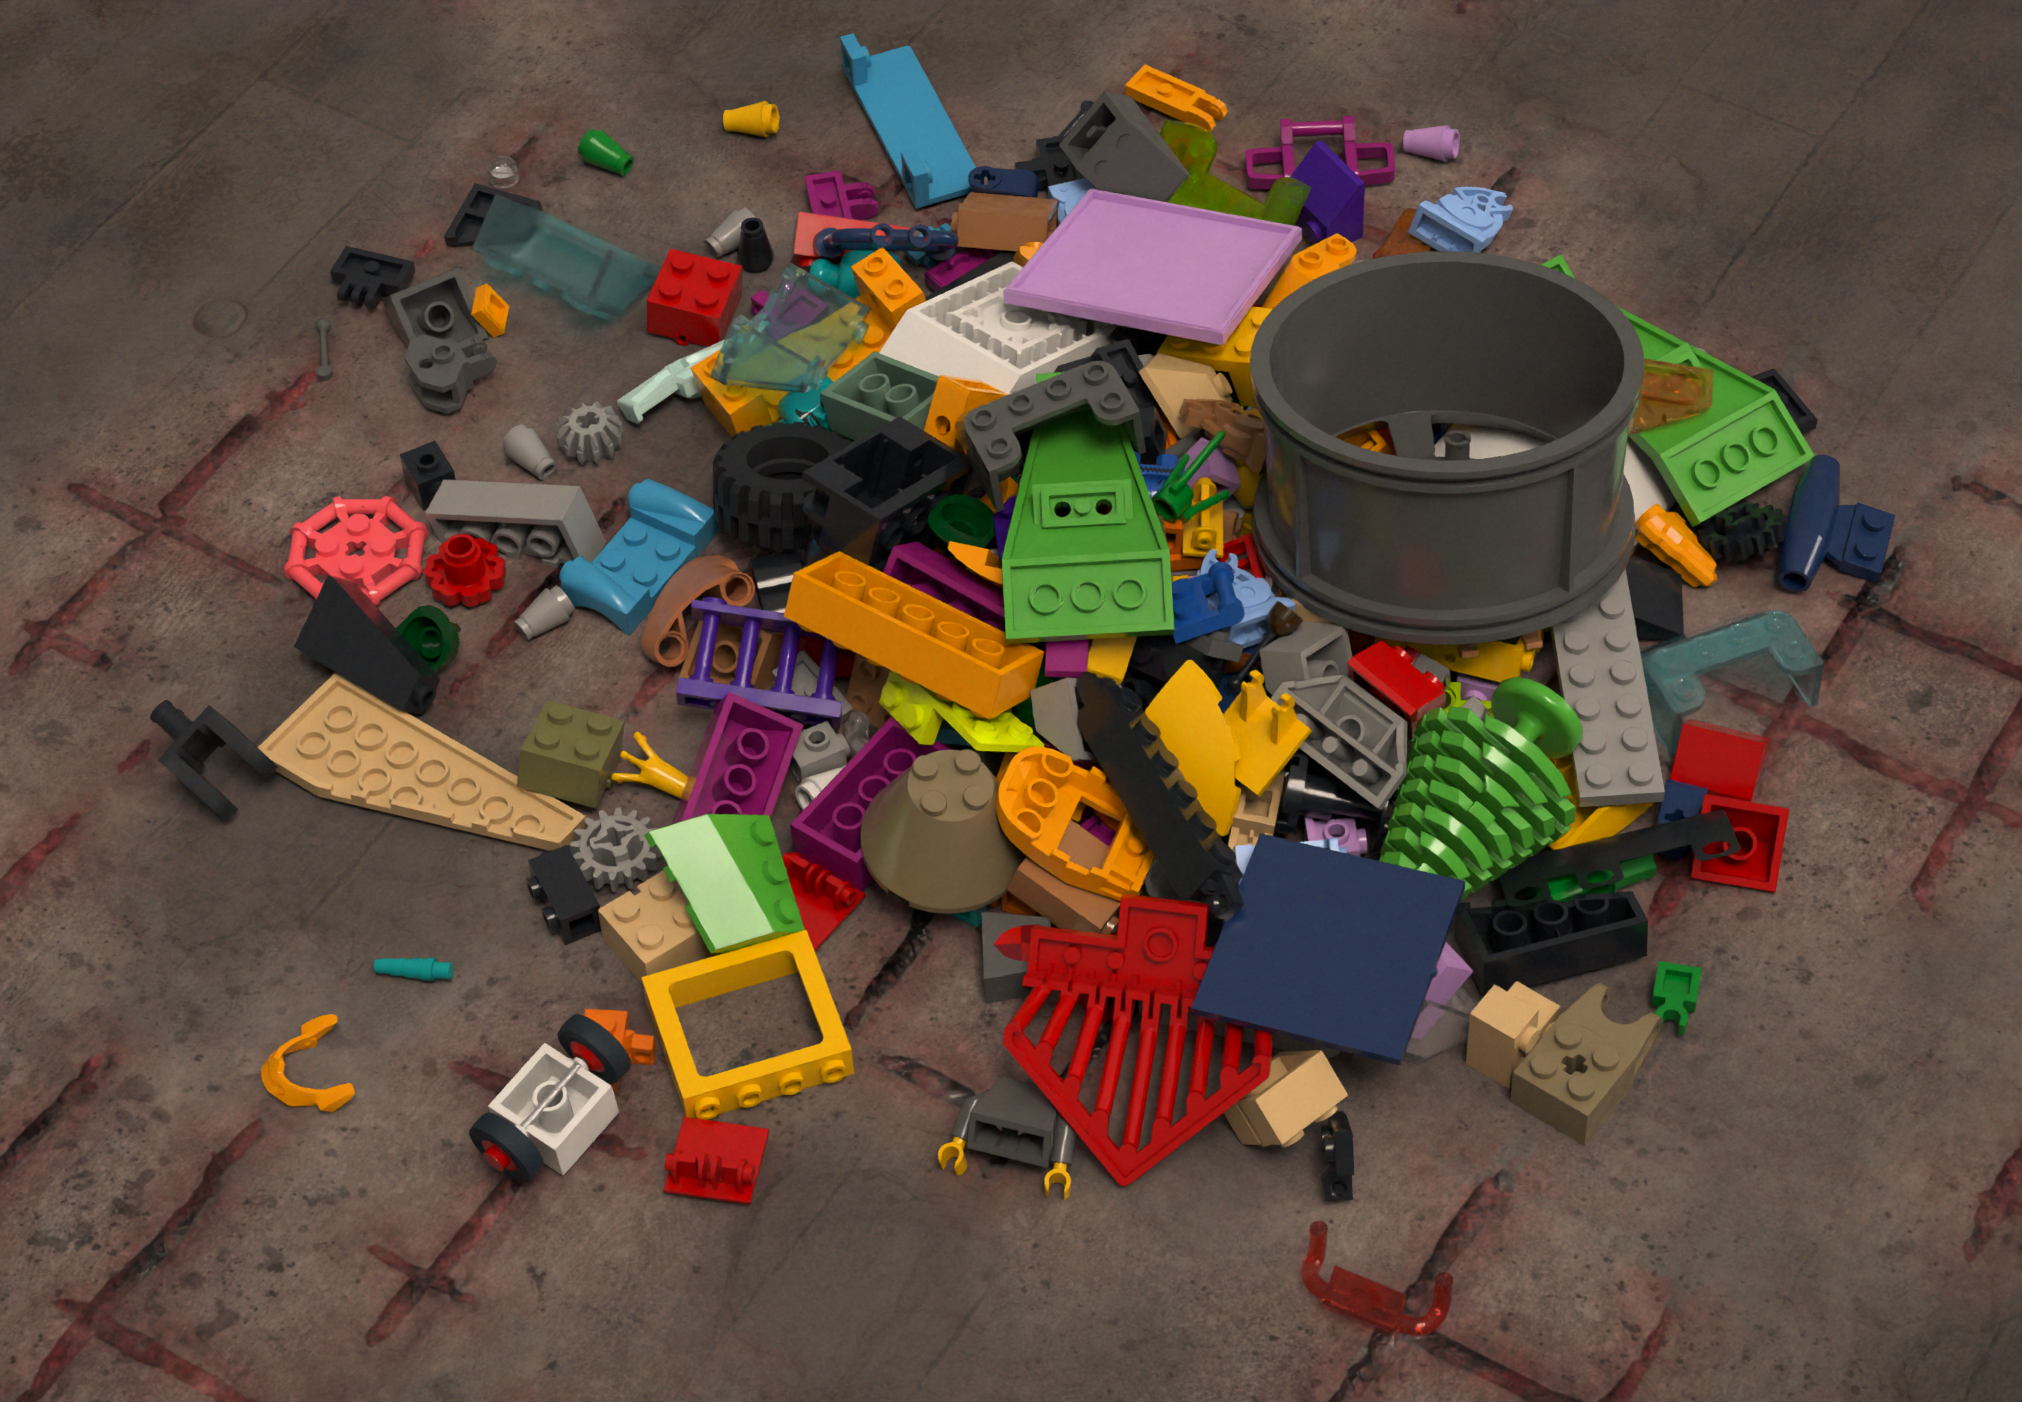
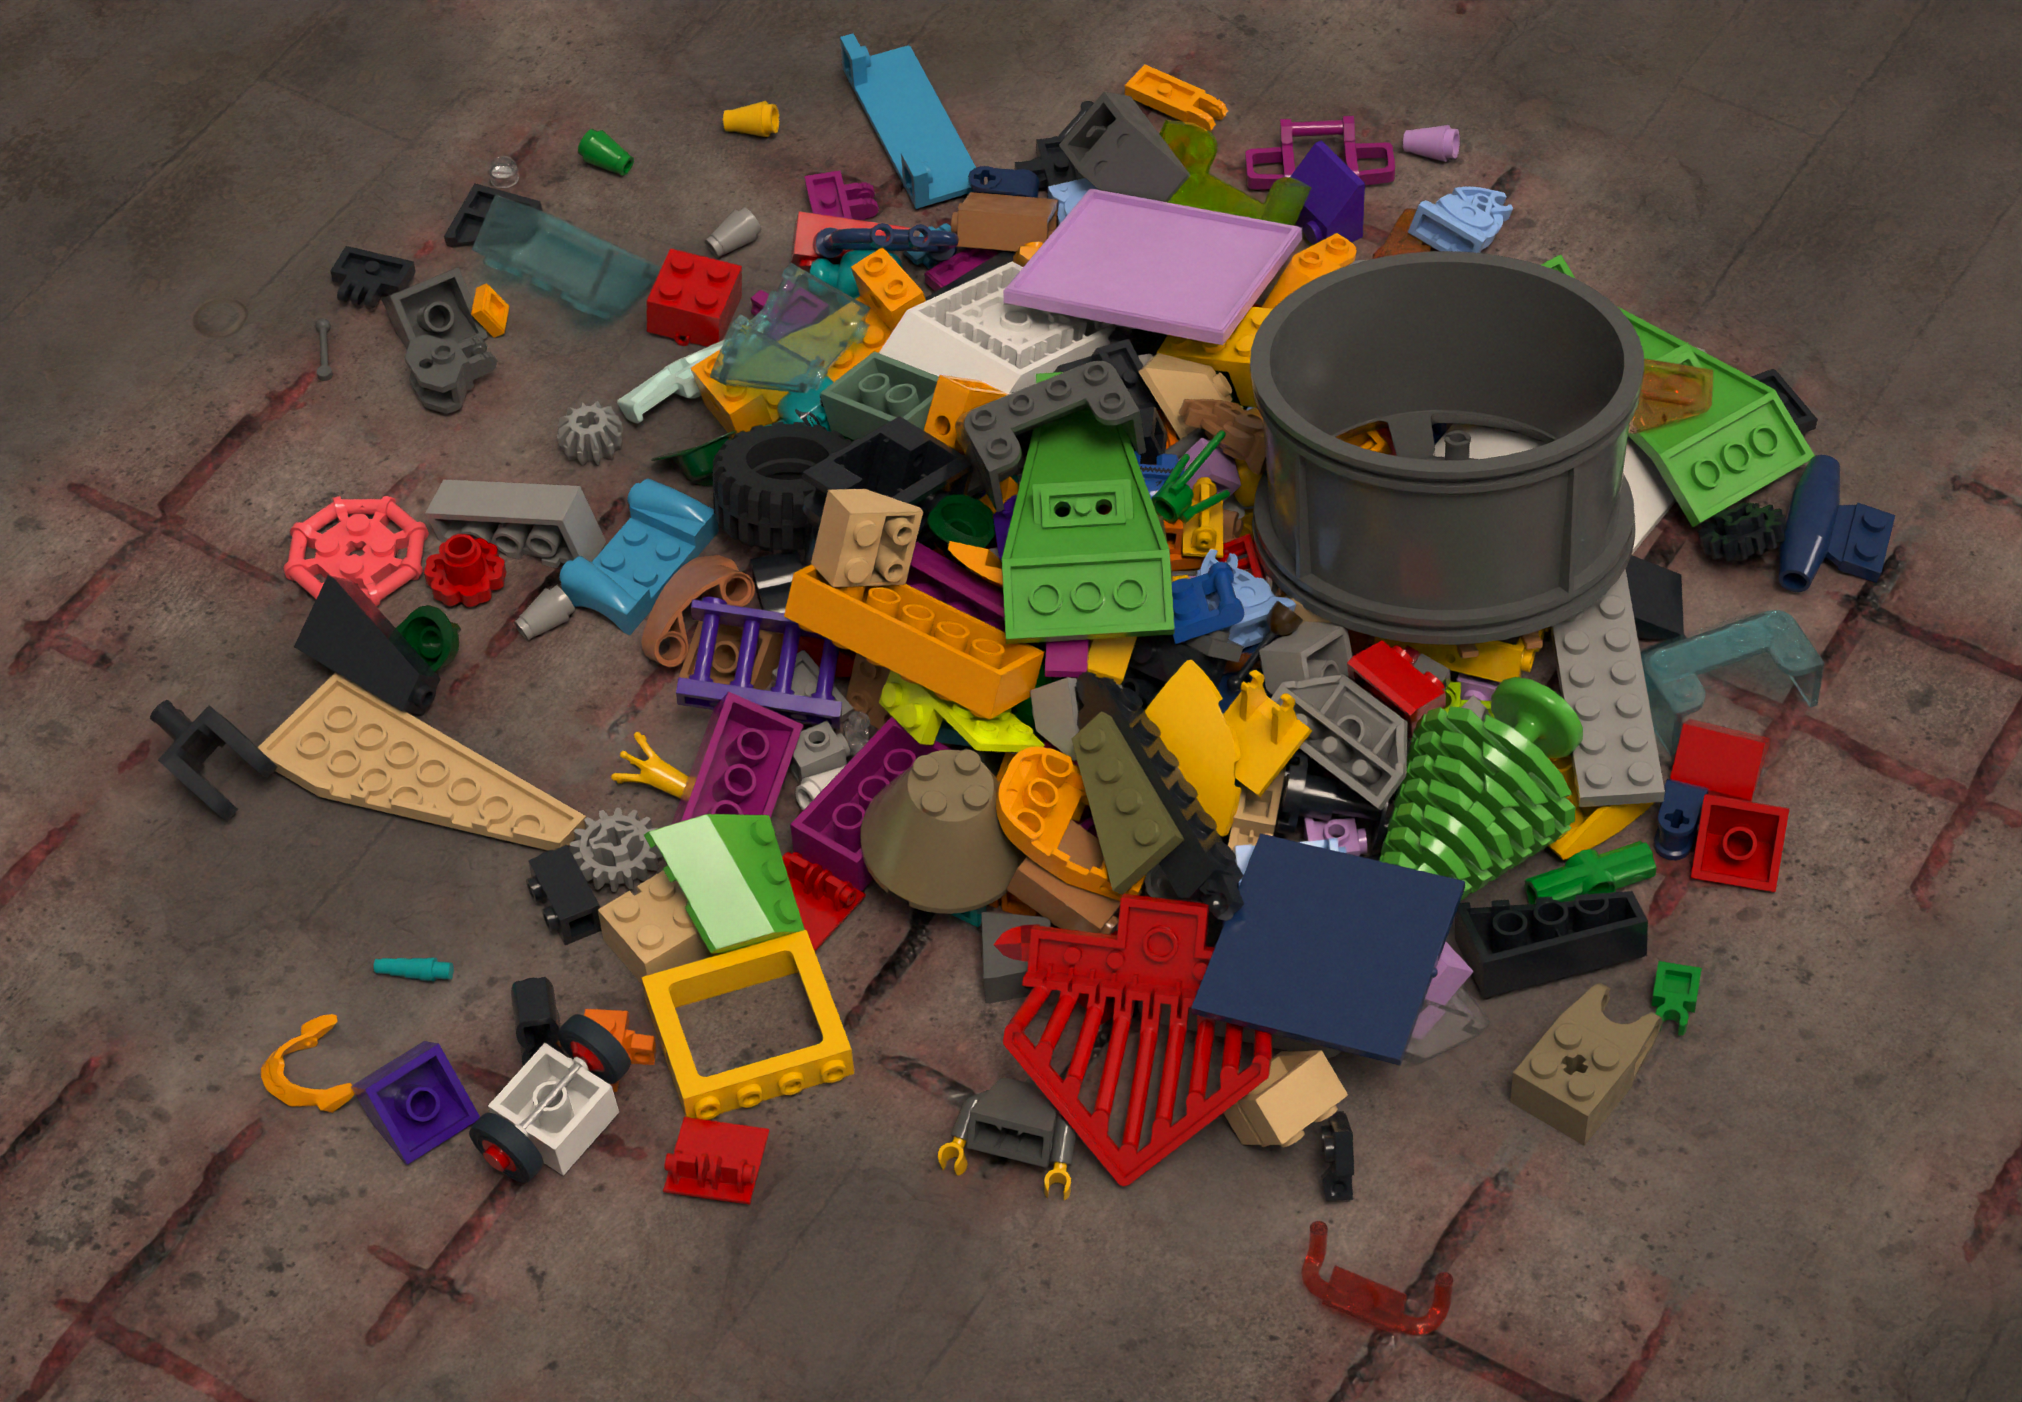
black brick [400,440,456,511] -> none
light grey cone [502,425,557,480] -> none
olive brick [517,700,625,808] -> none
black cone [737,217,774,273] -> none
tan brick [1466,981,1560,1089] -> none
black piece [1499,809,1741,907] -> none
light orange rock [1635,504,1717,588] -> none
none -> dark purple slope [351,1041,480,1165]
none -> black brick [511,977,565,1066]
none -> dark green piece [651,430,737,486]
none -> tan slope [811,489,923,587]
none -> olive wing [1071,711,1184,895]

